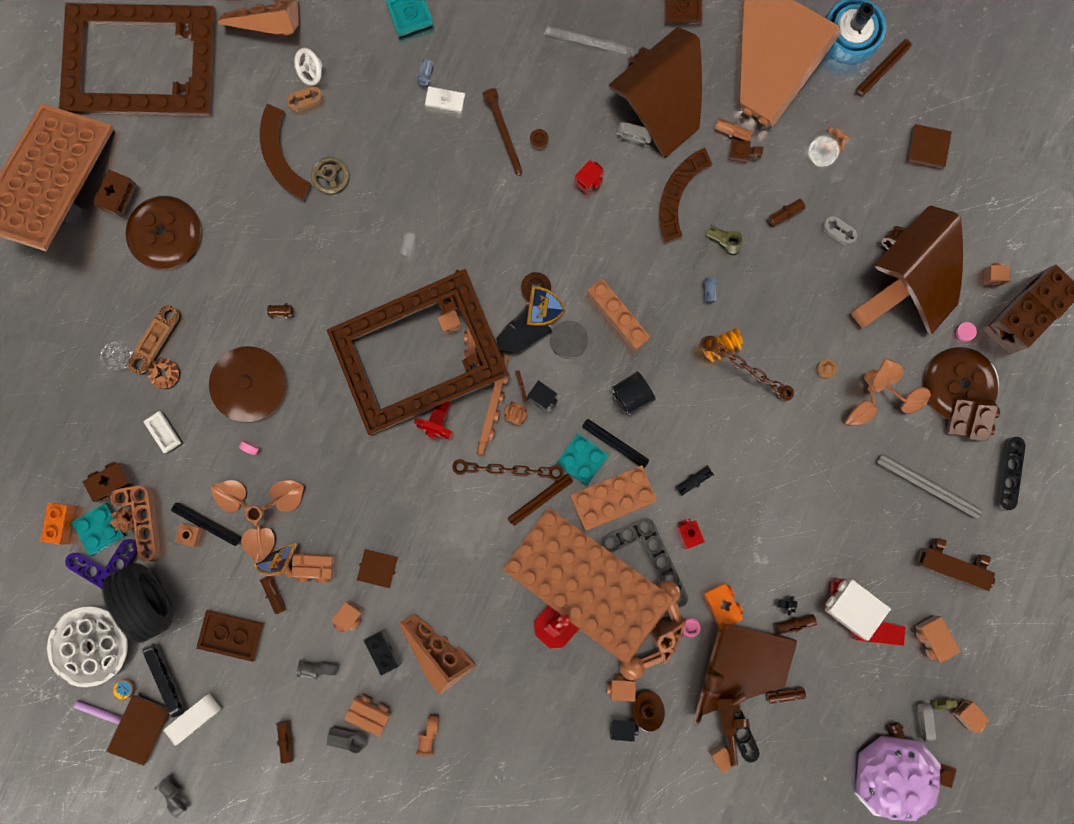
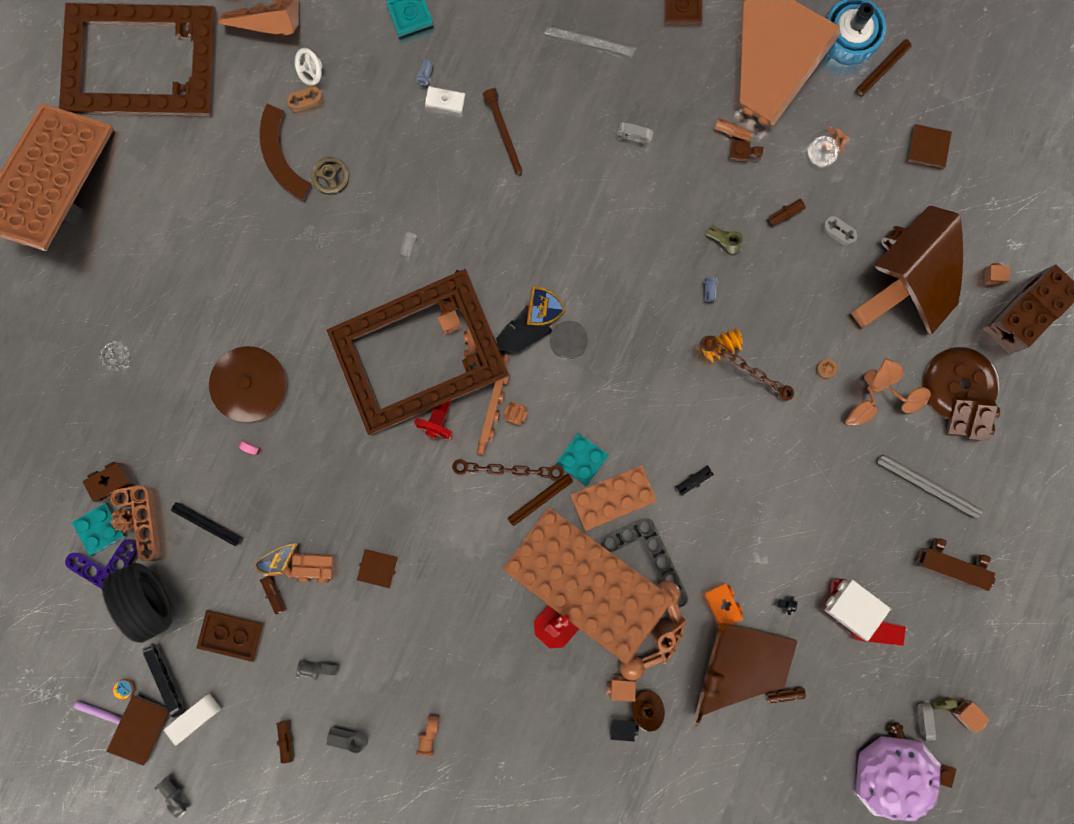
orange brick [40,503,76,545] -> none
white brick [47,607,128,687] -> none
reddish brown brick [94,170,136,217] -> none
reddish brown brick [125,196,202,270] -> none
medium nougat plate [128,305,179,374] -> none
white plate [143,411,182,454] -> none
nougat gear [148,358,179,389] -> none
nougat plate [175,523,203,547] -> none
nougat plant [211,480,304,563] -> none
reddish brown pin [267,303,293,318] -> none
nougat brick [331,601,363,633] -> none
nougat brick [344,695,392,737] -> none
black brick [363,629,401,676] -> none
nougat wedge [399,614,475,695] -> none
reddish brown piece [515,370,528,402] -> none
reddish brown gear [521,272,551,300] -> none
black brick [527,380,558,413] -> none
reddish brown tile [530,129,549,149] -> none
red brick [574,160,604,193] -> none
black axle [582,419,649,468] -> none
nougat brick [586,278,651,352] -> none
reddish brown panel [609,27,702,157] -> none
black piece [611,371,656,416] -> none
reddish brown tile [659,148,712,244] -> none
red brick [676,518,705,549] -> none
bright pink tile [683,617,701,638] -> none
nougat plate [709,744,733,773] -> none
reddish brown piece [717,692,750,766] -> none
black beam [735,710,760,762] -> none
reddish brown pin [776,614,817,635] -> none
nougat brick [915,615,961,663] -> none
bright pink tile [956,322,977,342] -> none
black beam [997,437,1026,510] -> none

